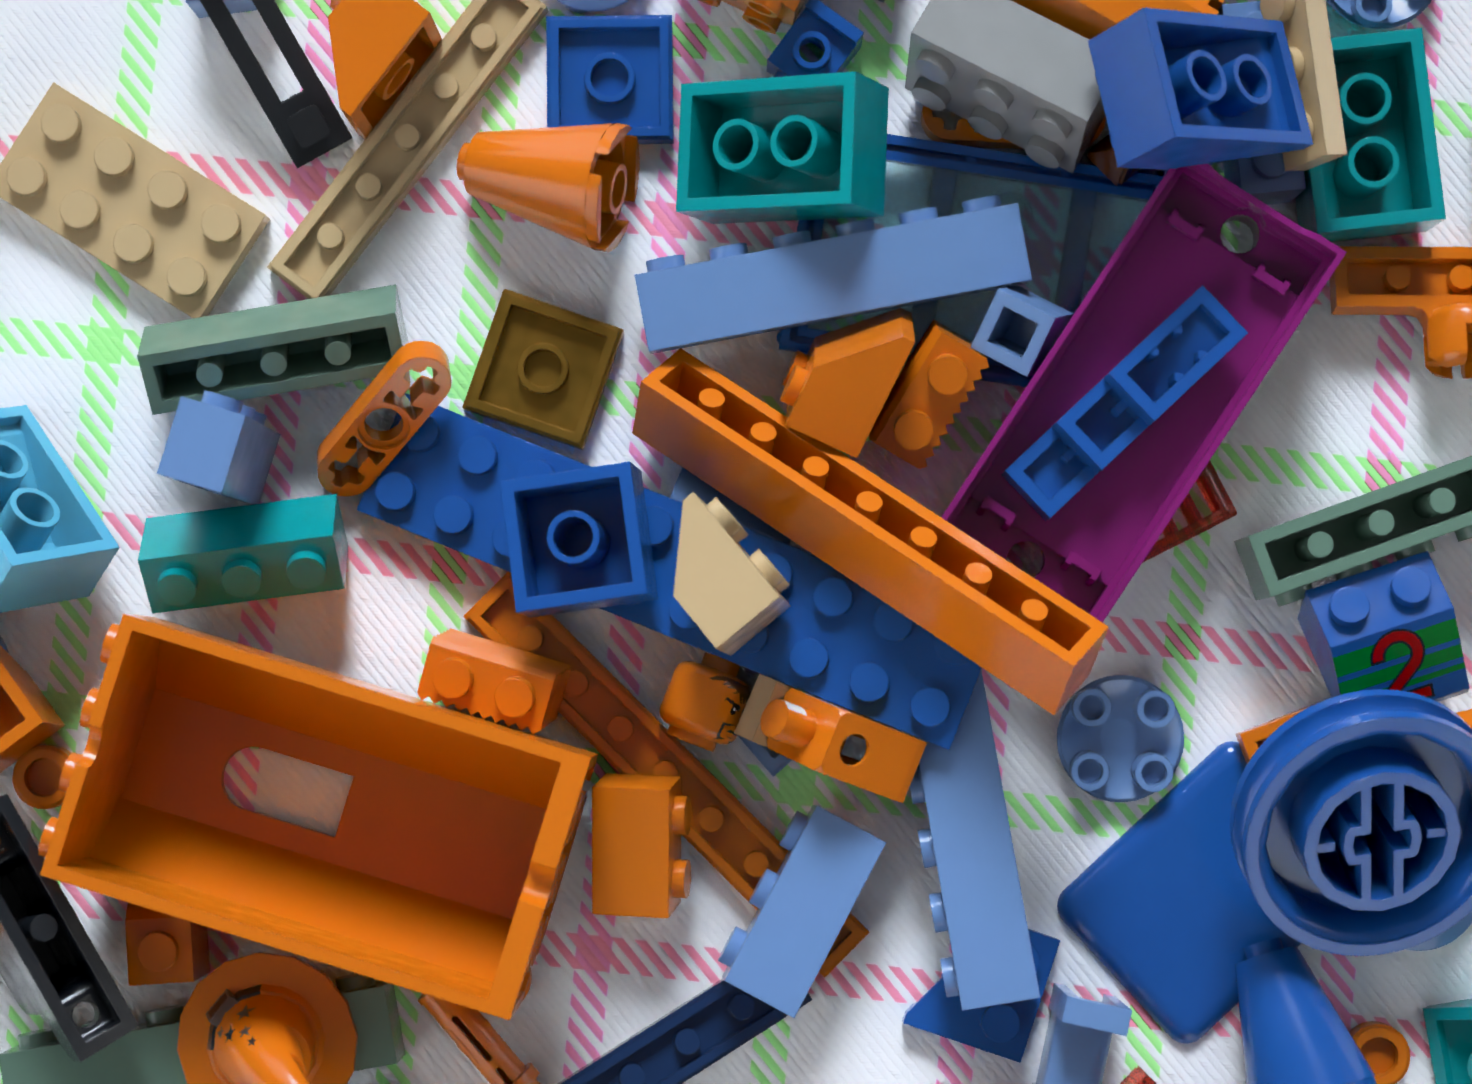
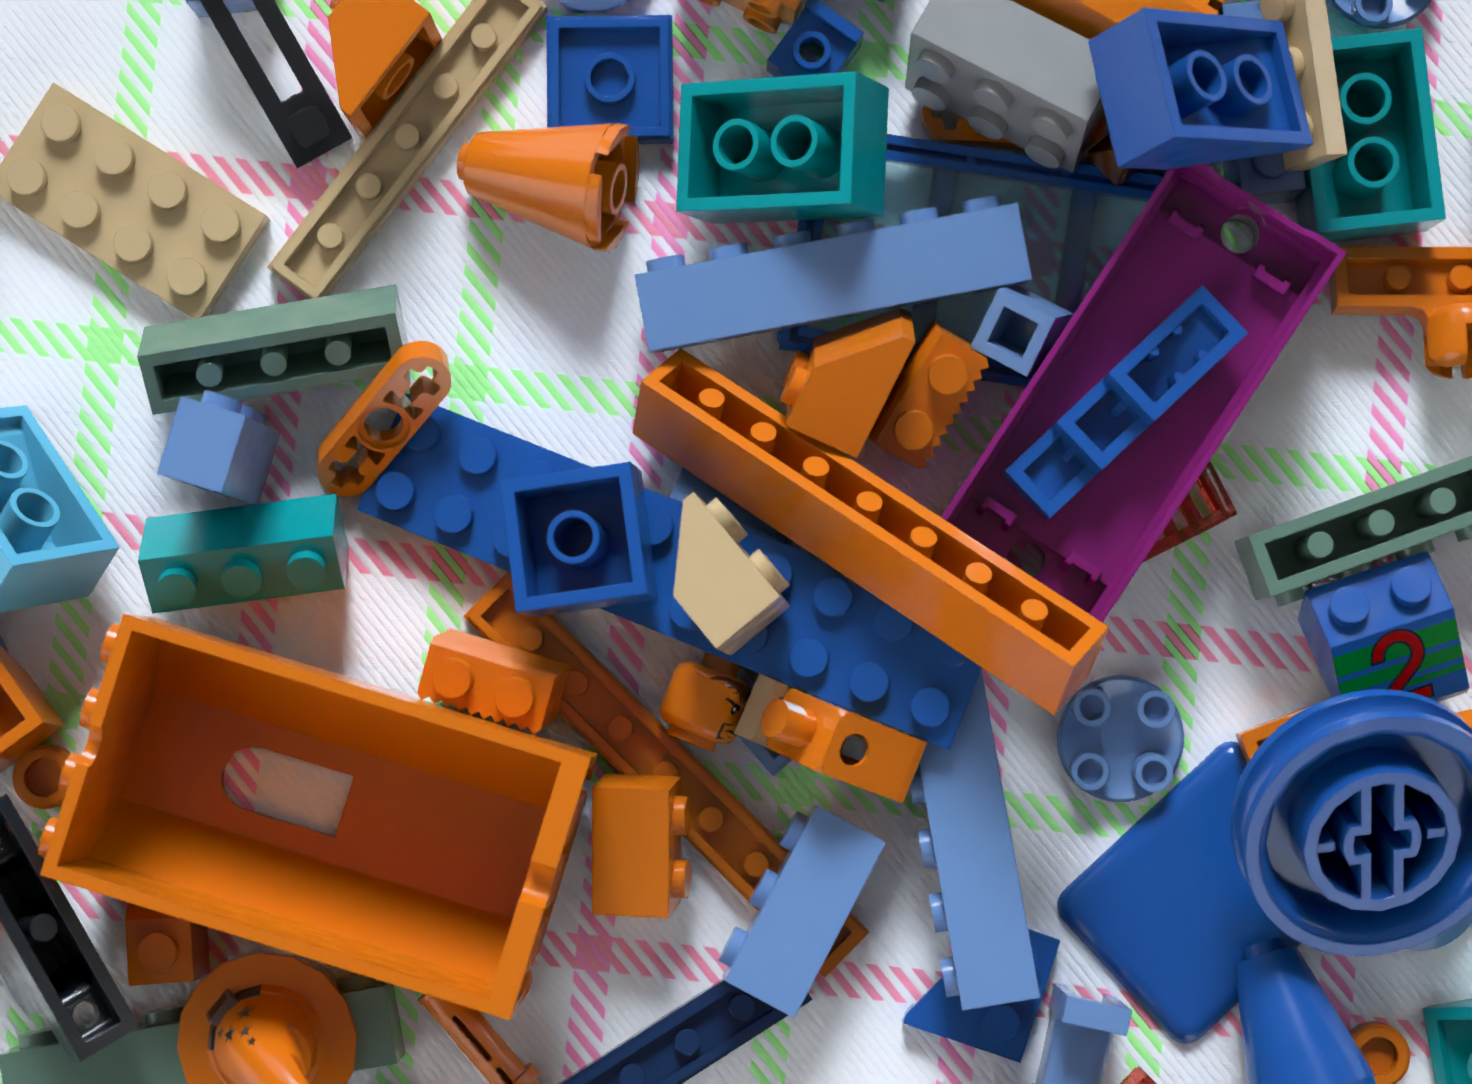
pearl gold tile [462,289,624,450] -> none

